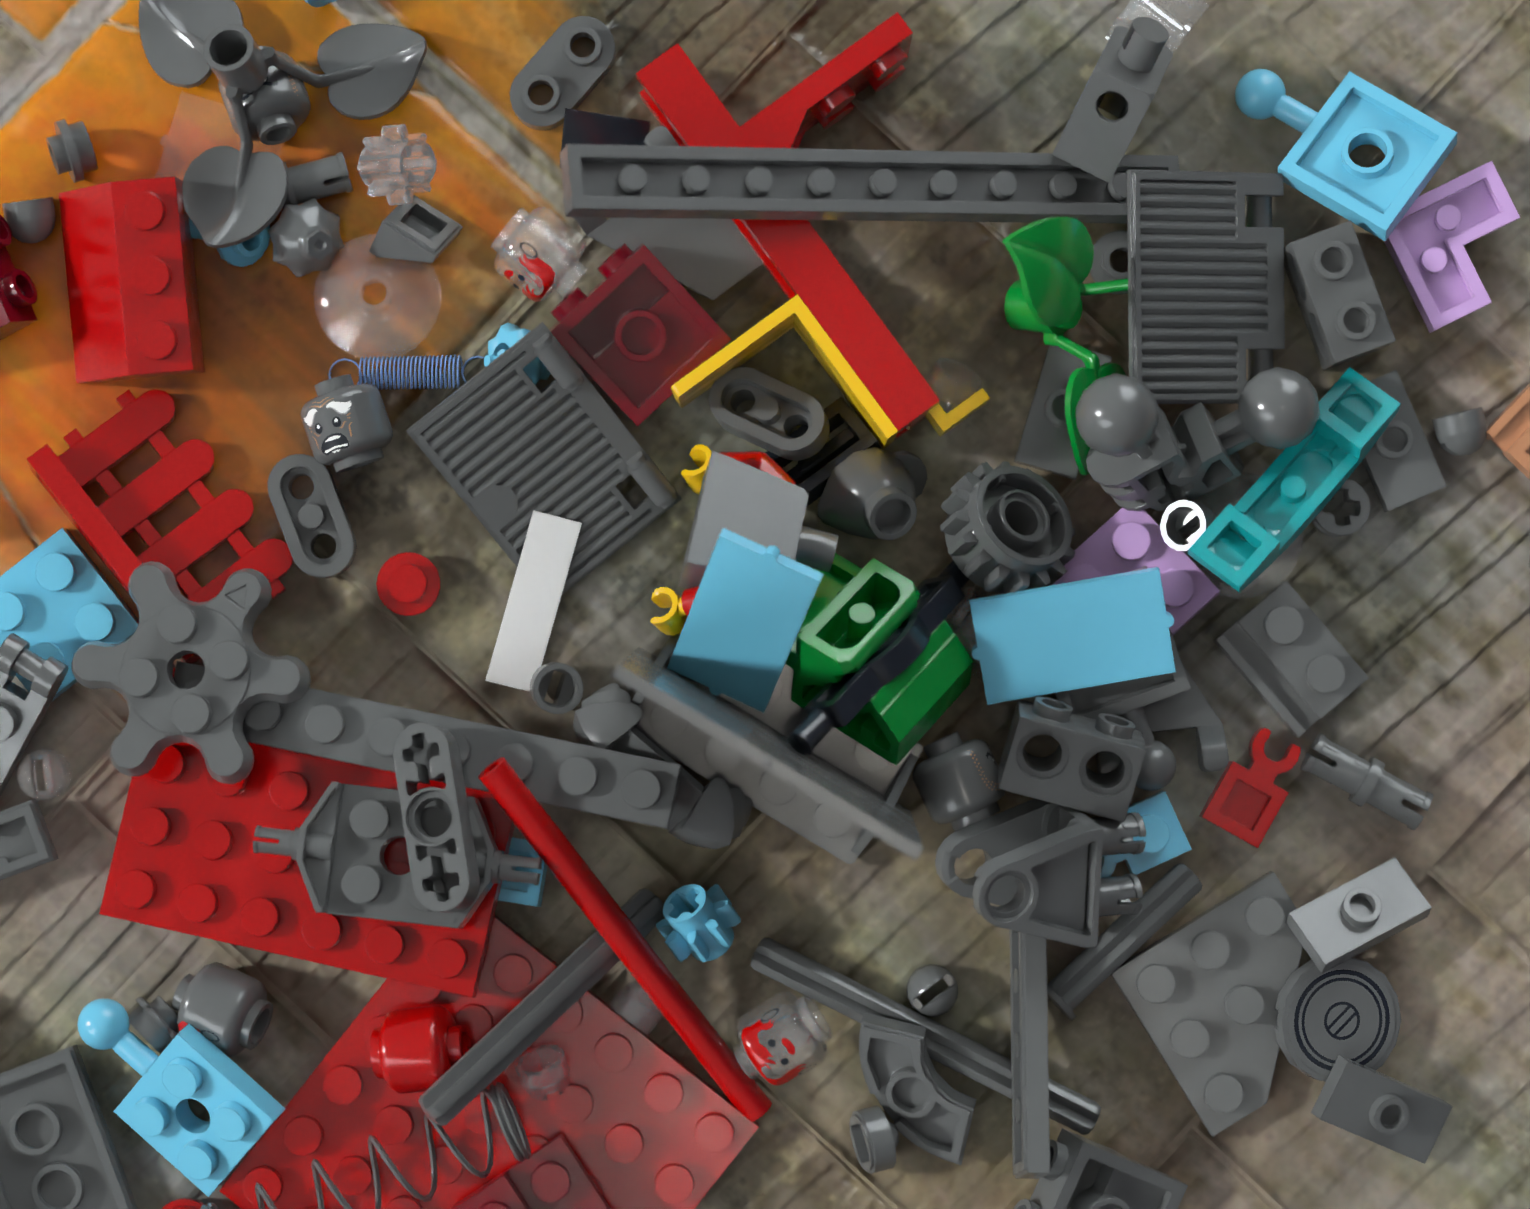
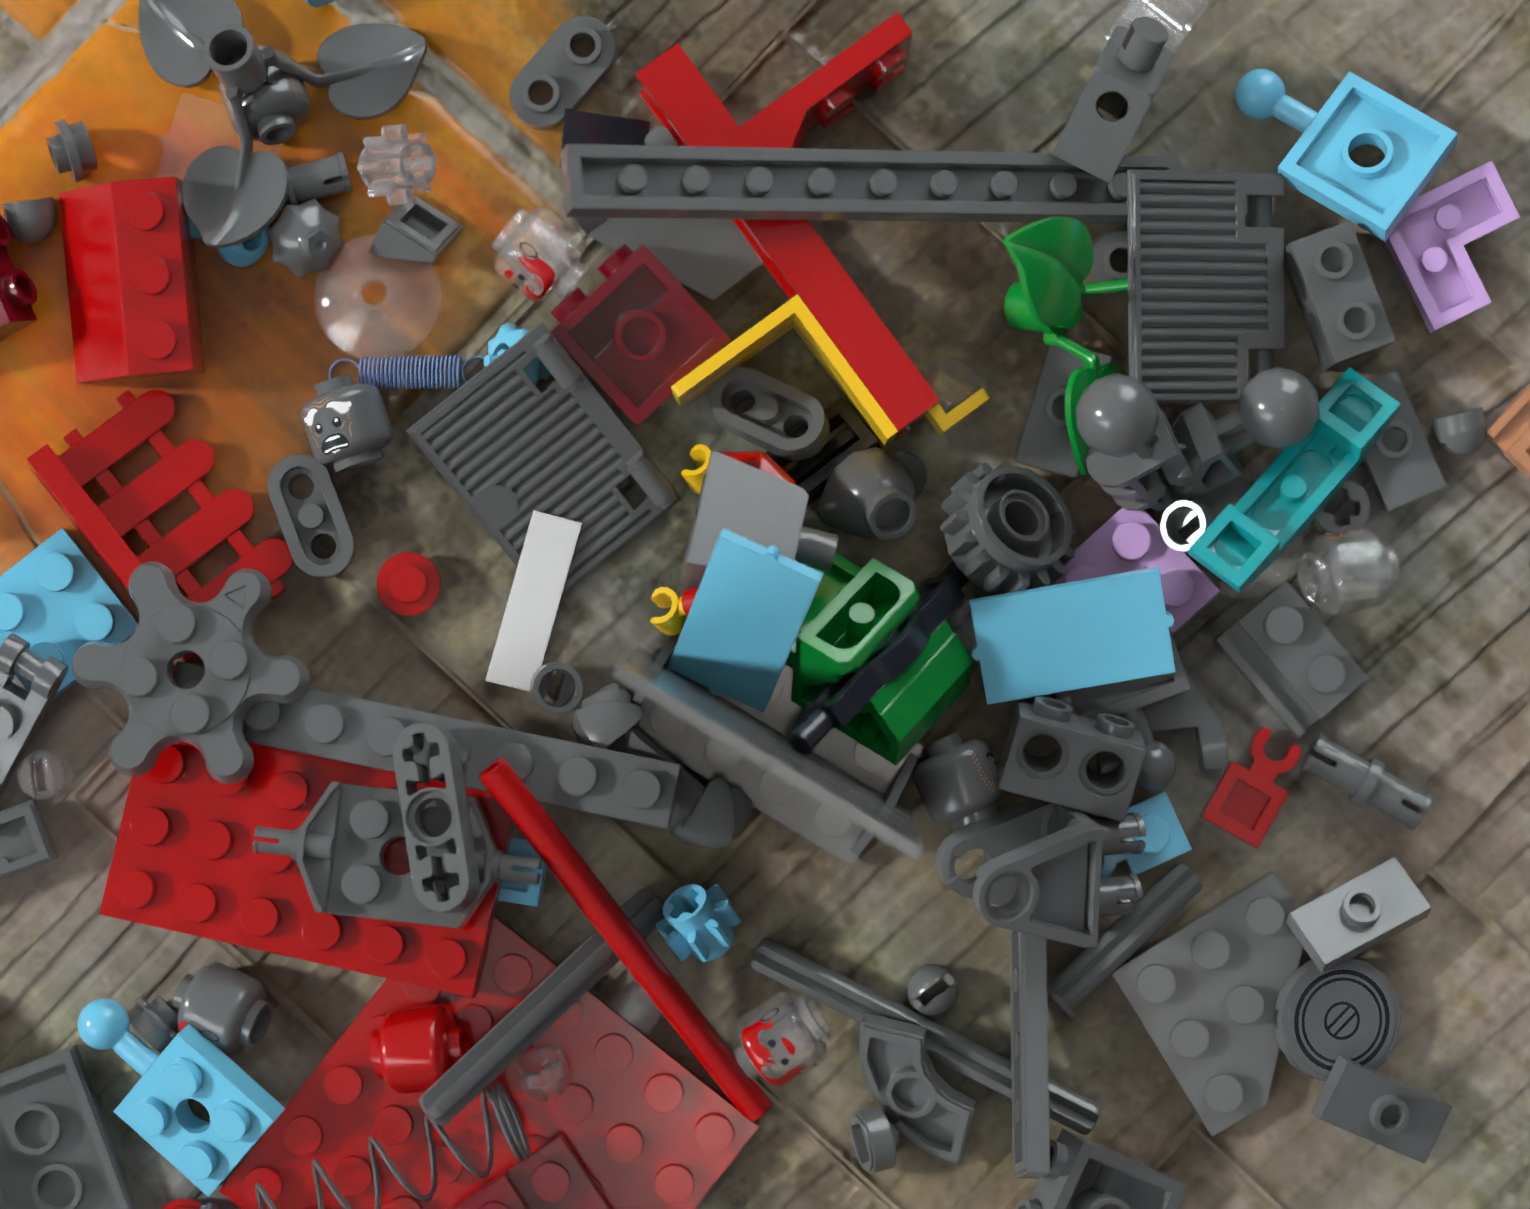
none -> clear head [1298,528,1399,616]

